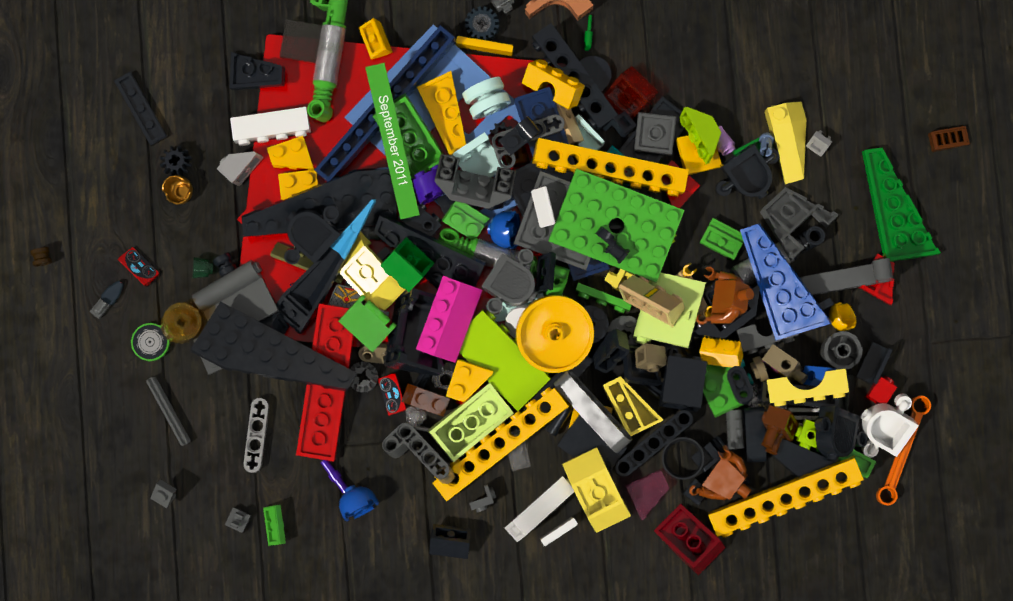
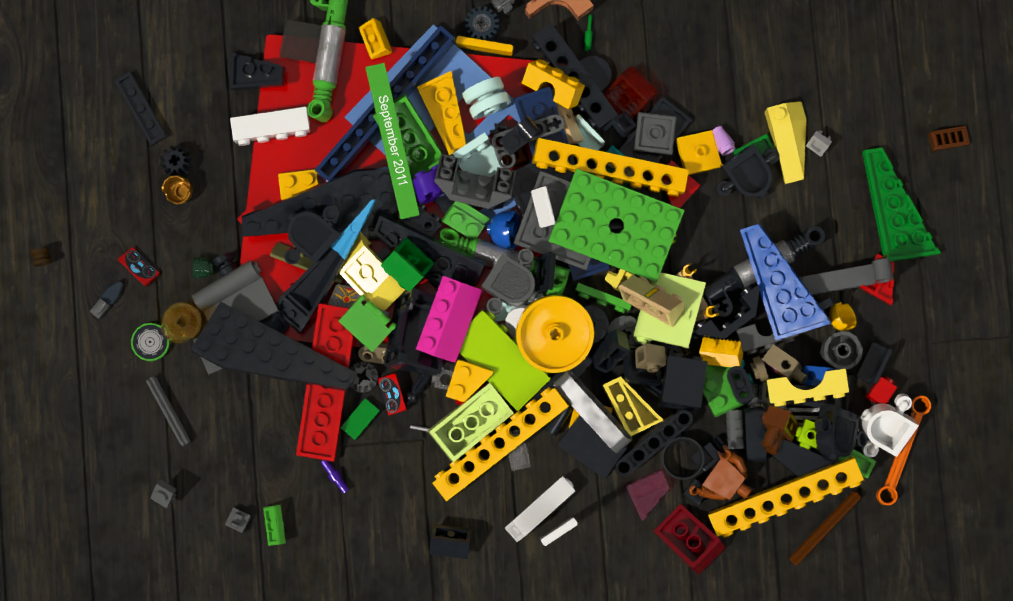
light grey slope [217,152,264,186] -> none
light grey beam [244,398,269,473] -> none
yellow wing [267,136,314,171] -> none
blue cylinder [339,485,379,521] -> none
dark grey beam [382,423,455,484] -> none
reddish brown brick [401,384,450,417] -> none
clear piece [405,406,427,428] -> none
dark grey bracket [469,484,496,513] -> none
light yellow slope [562,447,631,533] -> none
black connector [595,226,630,264] -> none
lime slope [679,107,721,164] -> none
dark orange torso [696,267,754,325] -> none
bright green plate [700,218,744,261] -> none
sand blue pin [759,133,774,157] -> none
dark grey wing [760,187,839,261] -> none
none -> green tile [341,398,380,440]
none -> reddish brown axle [789,491,861,566]

